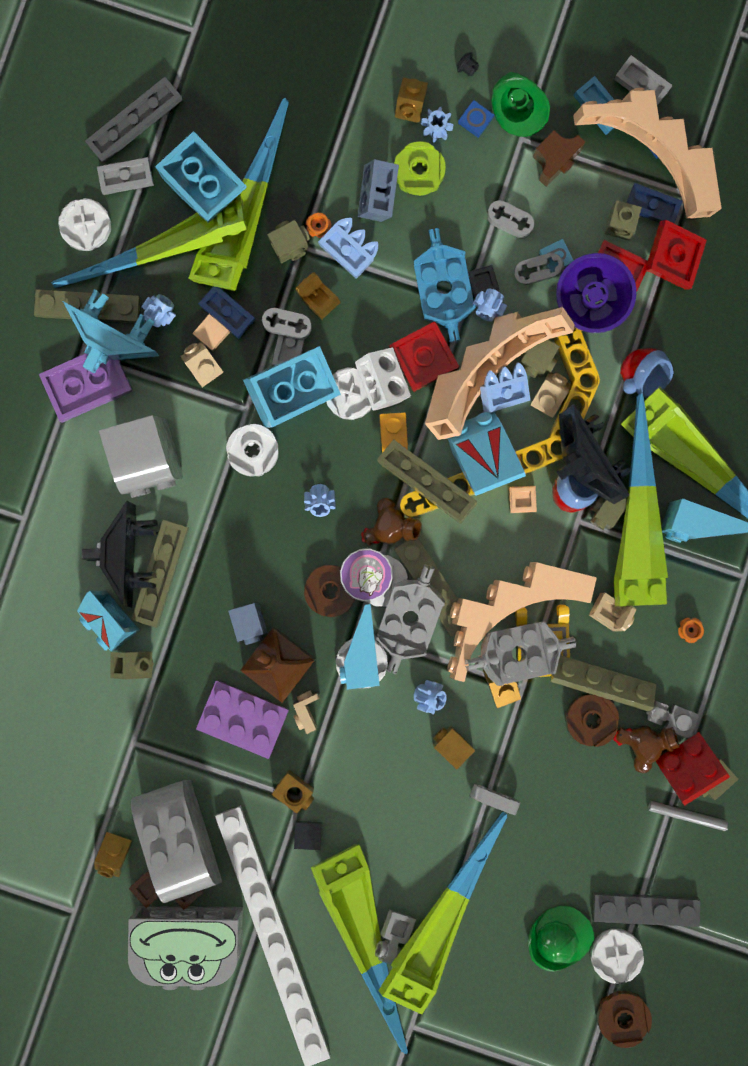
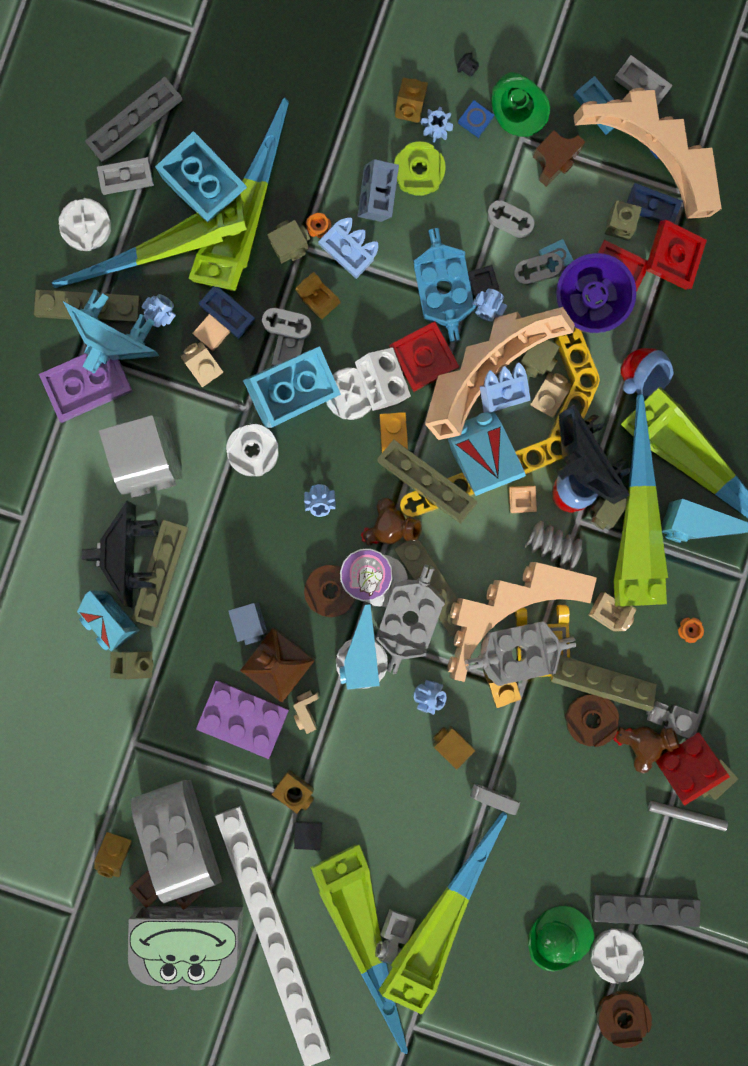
none -> light grey piece [524,520,583,571]

